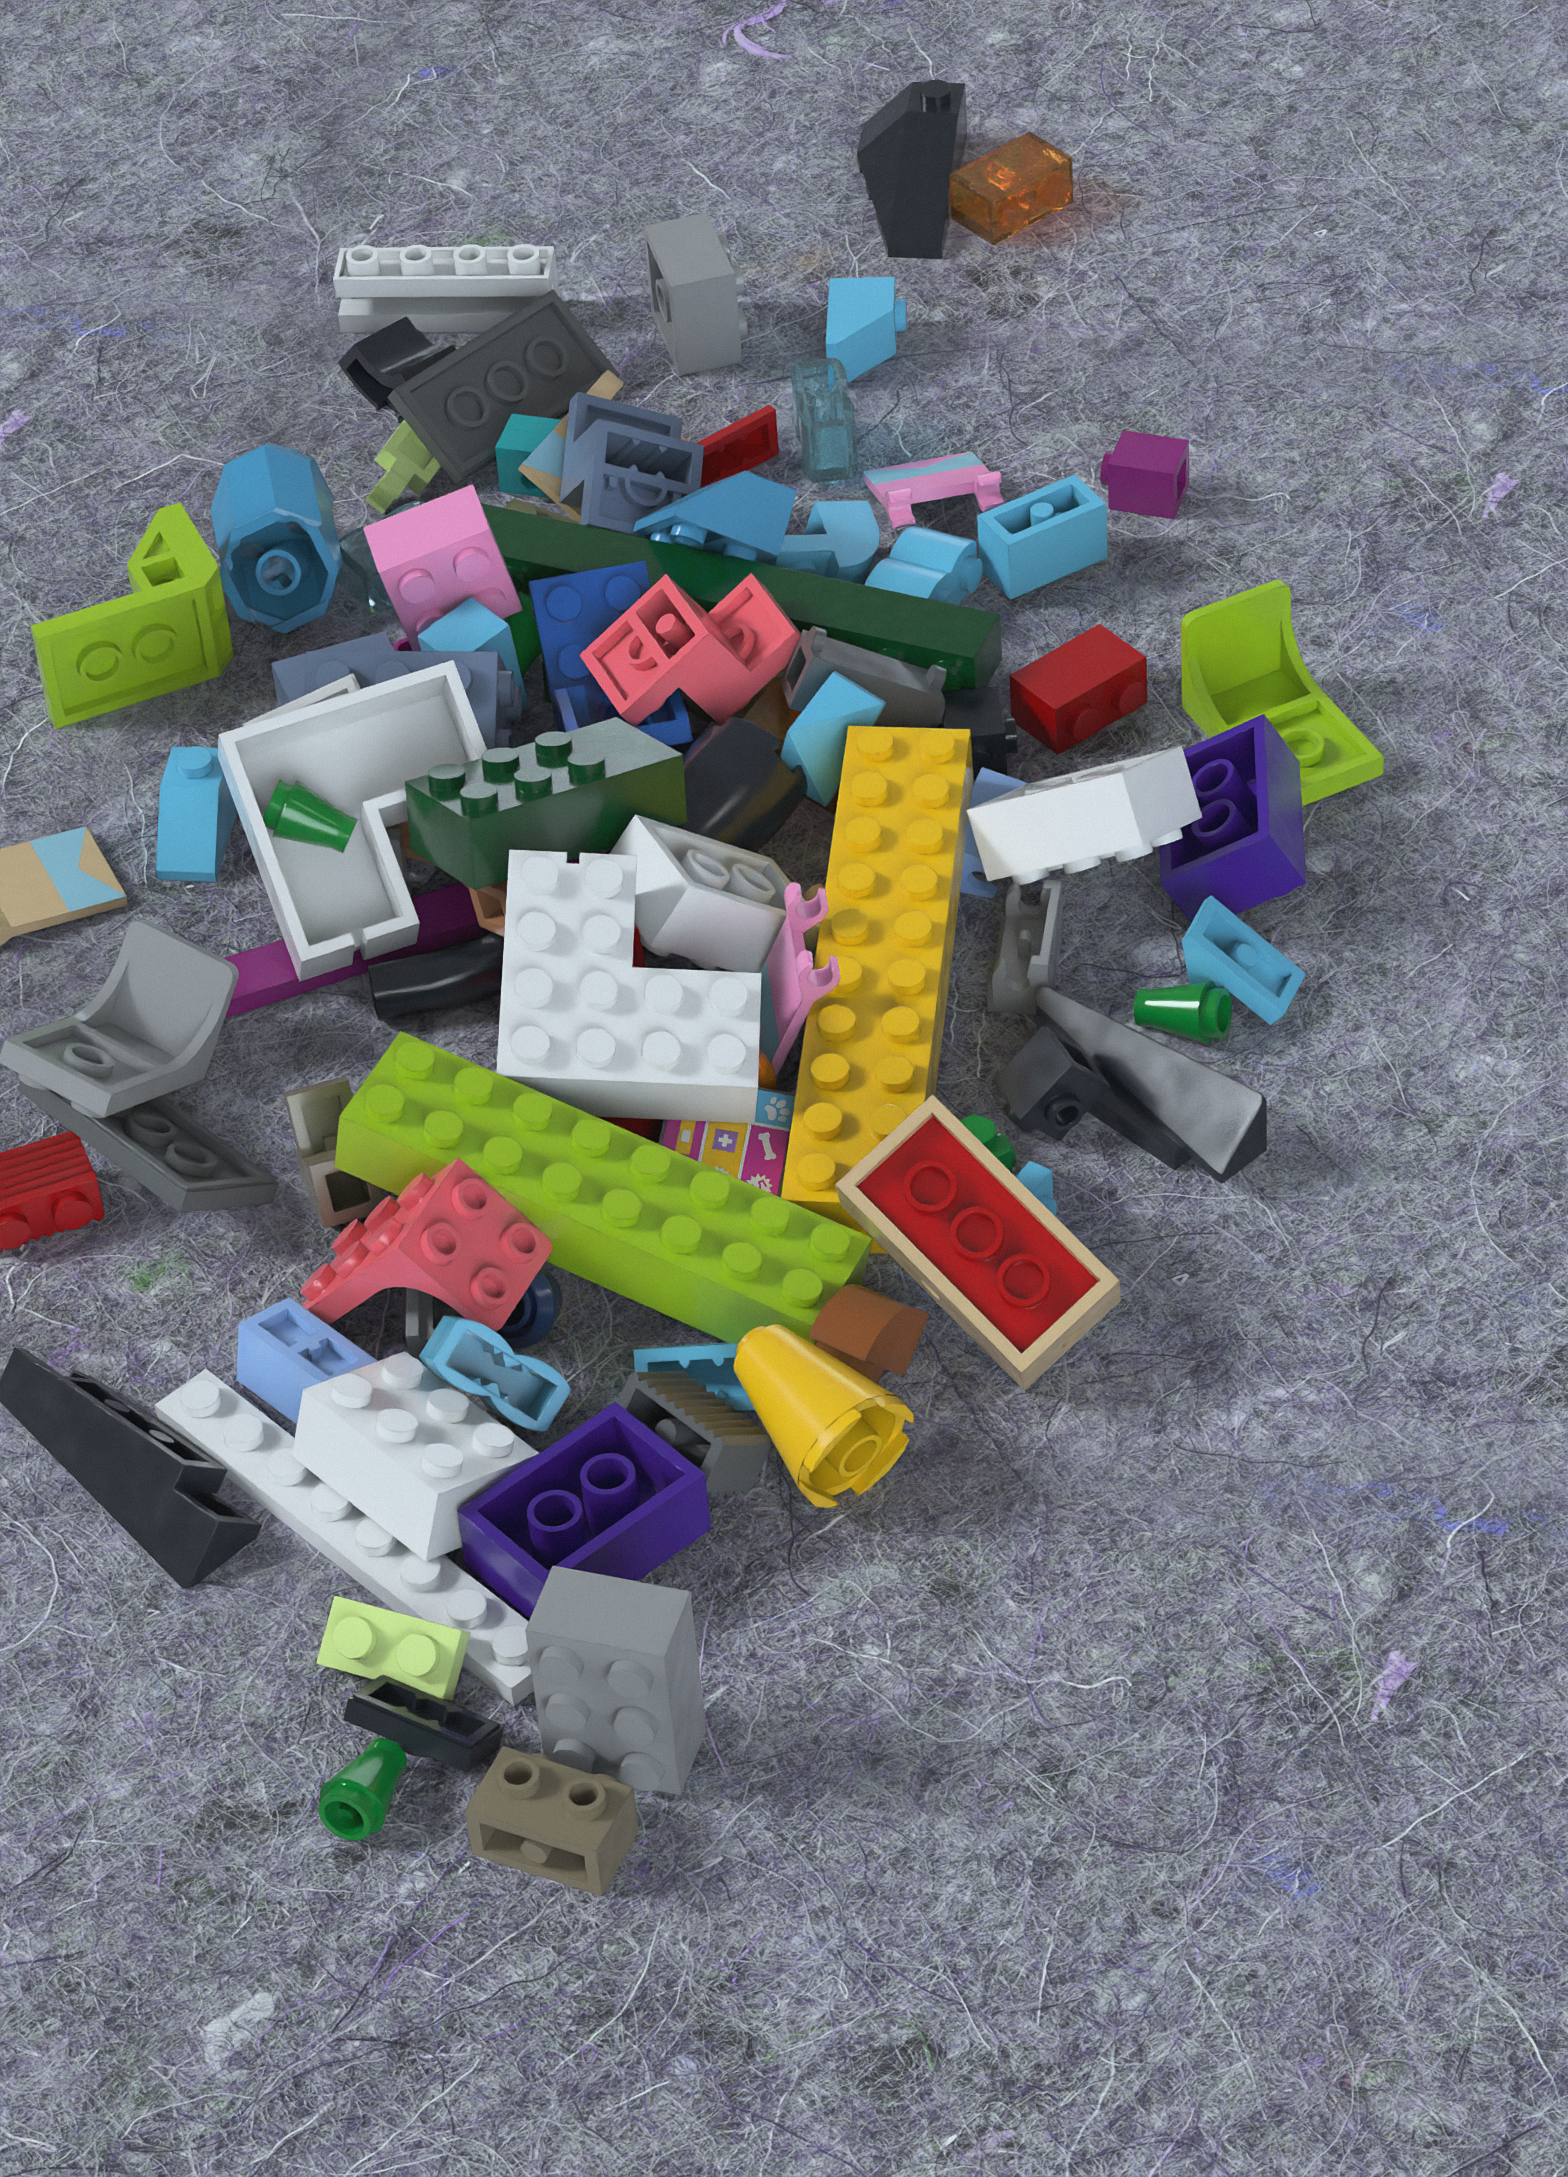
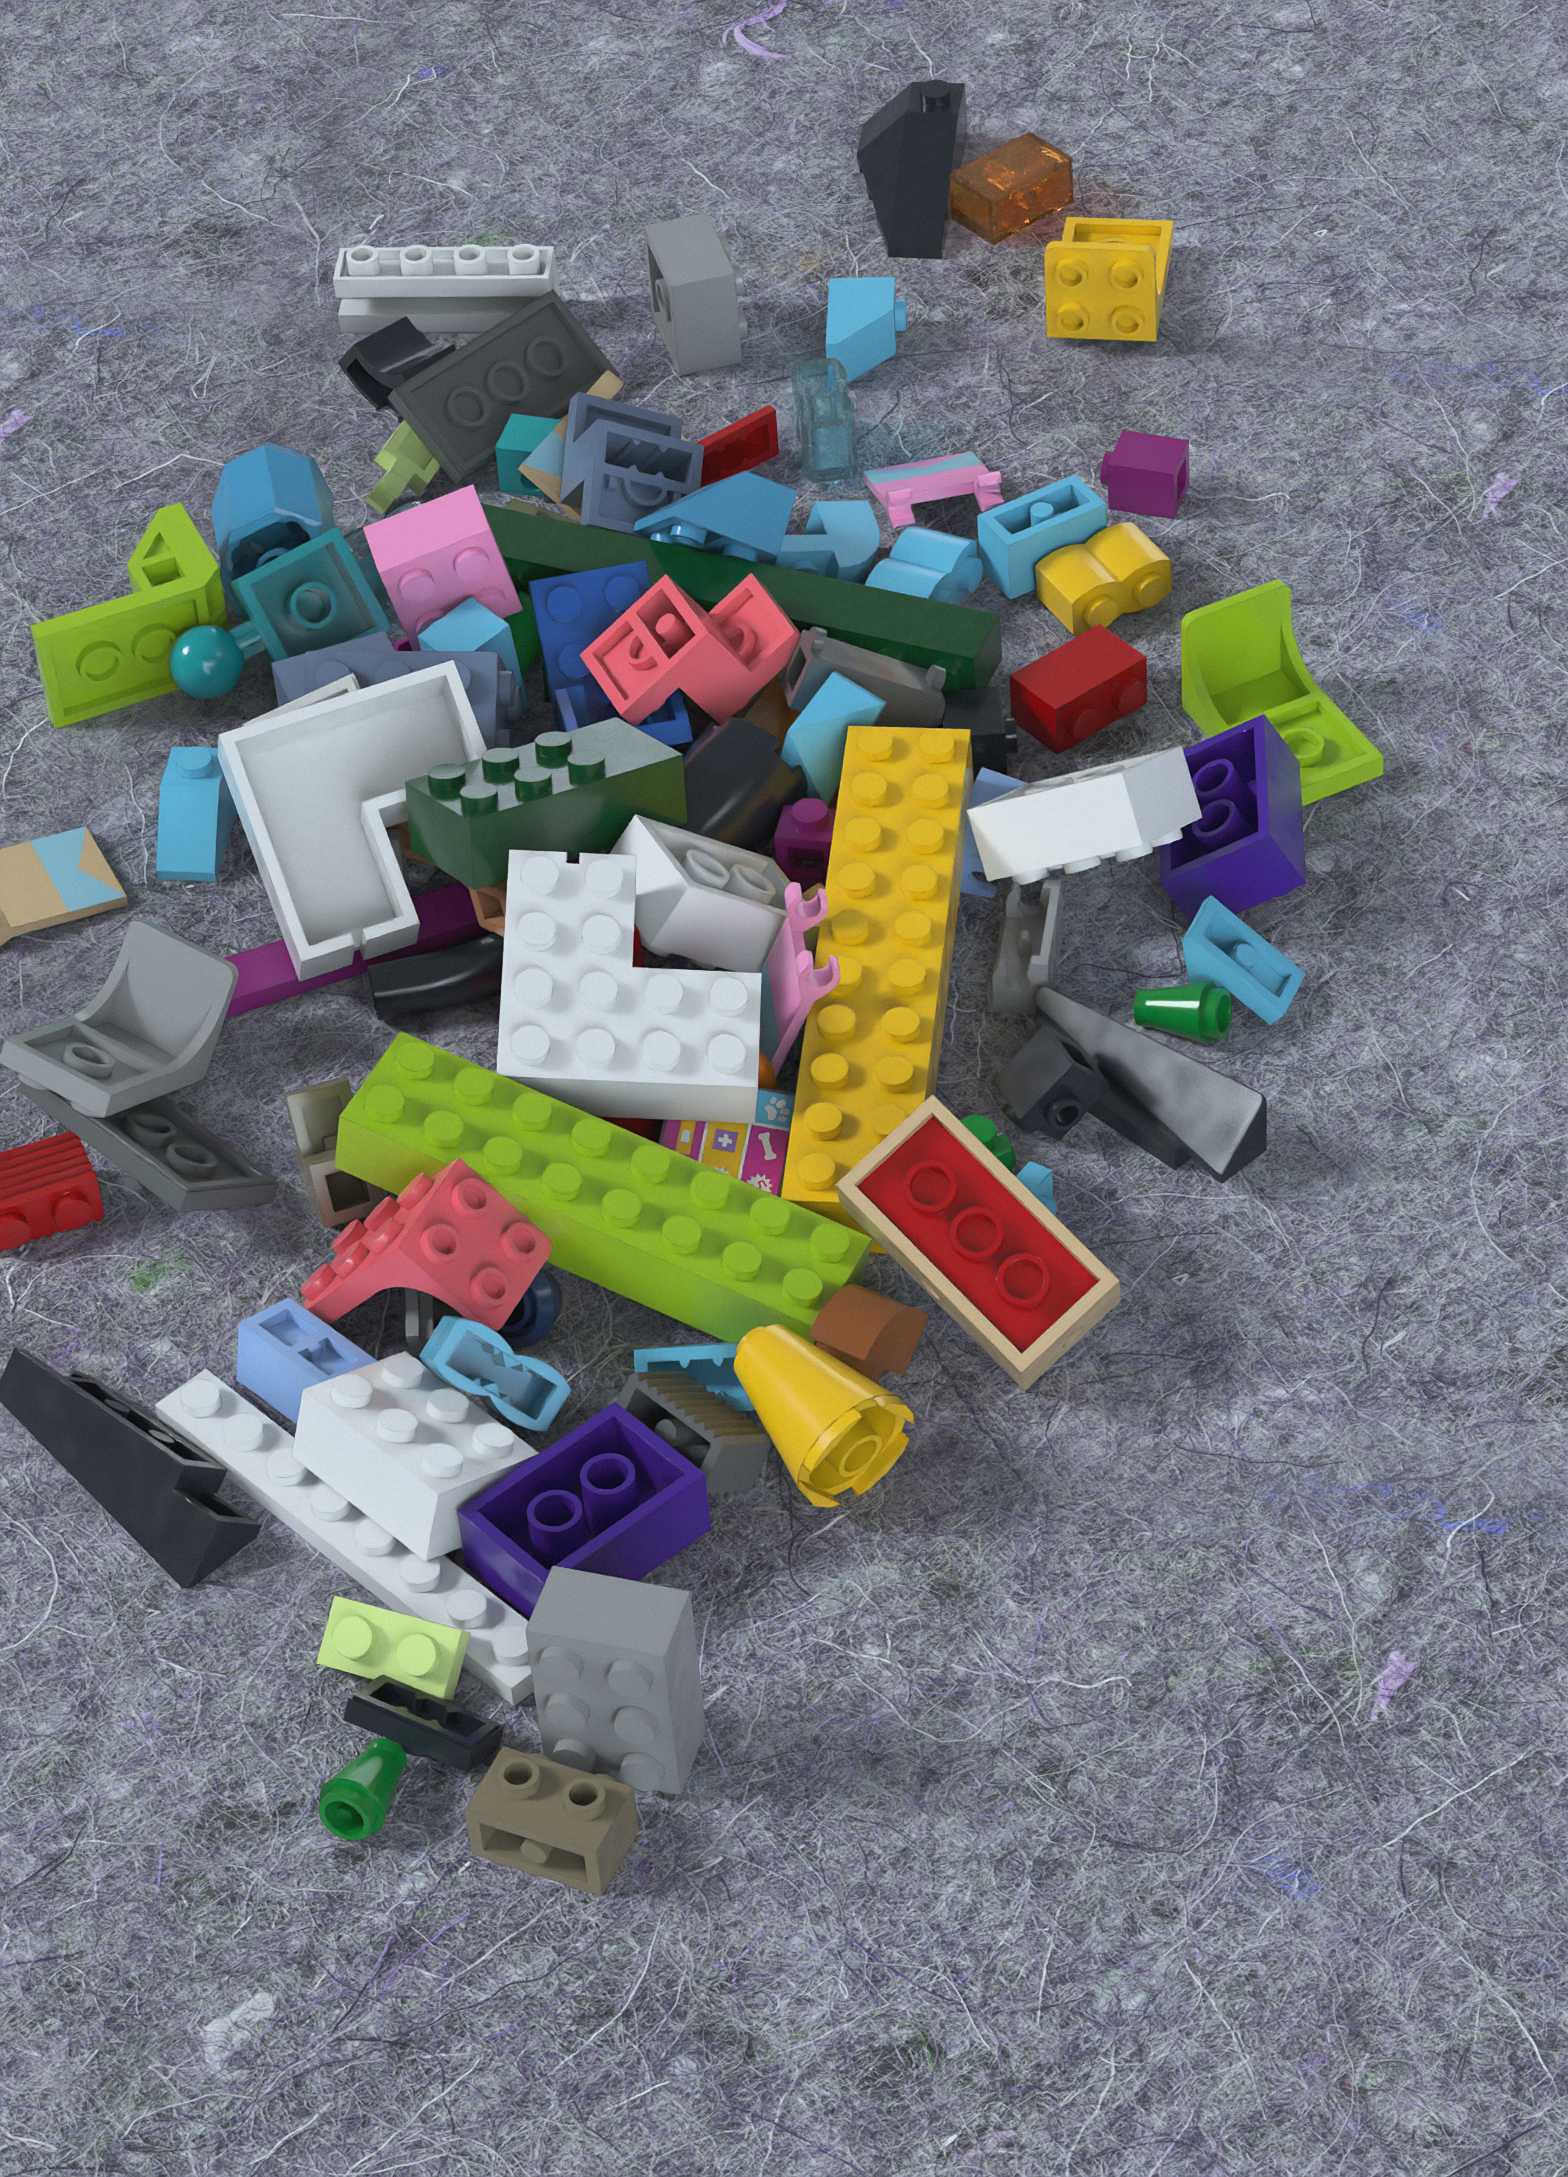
green cone [263,779,358,853] -> none
none -> teal brick [169,526,393,700]
none -> magenta brick [774,798,836,894]
none -> yellow brick [1035,522,1172,635]
none -> yellow bracket [1044,217,1174,342]

